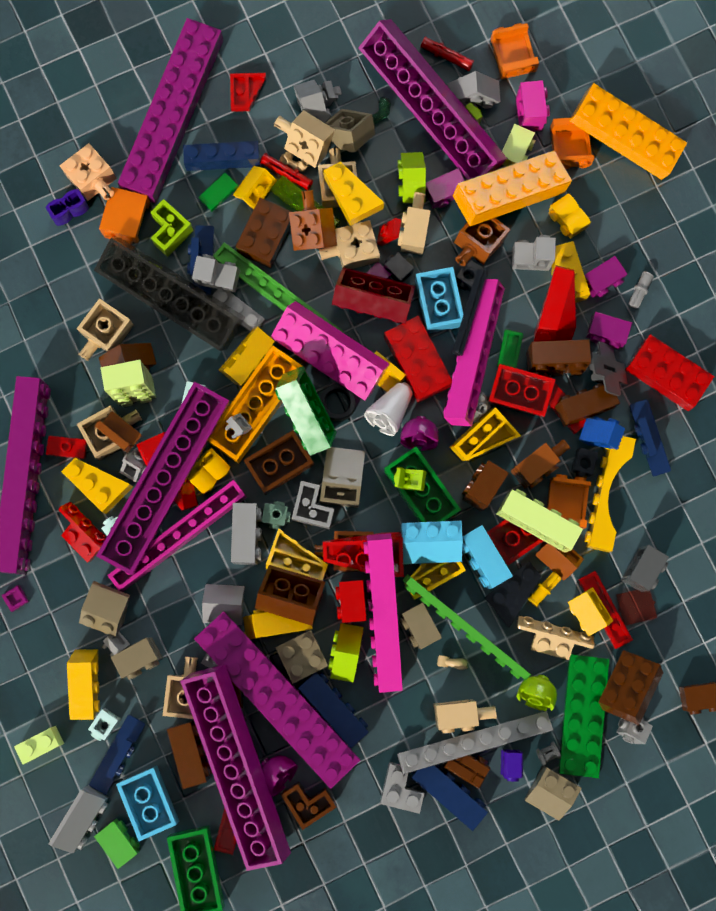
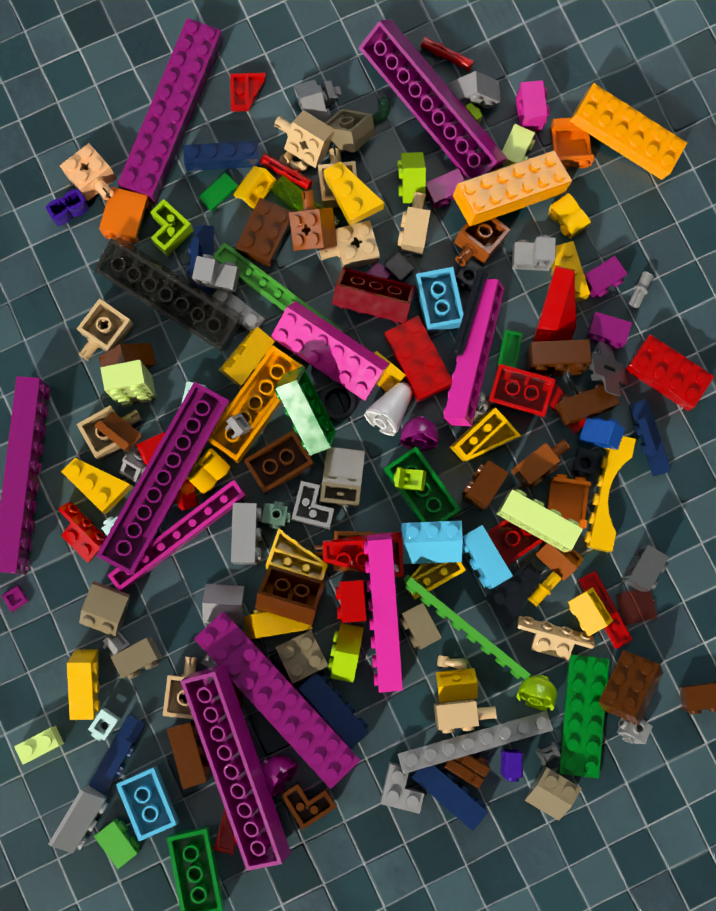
red plate [46,436,87,459] -> none
red plate [377,218,402,246] -> none
orange panel [490,23,539,79] -> none
none -> yellow panel [436,668,478,703]

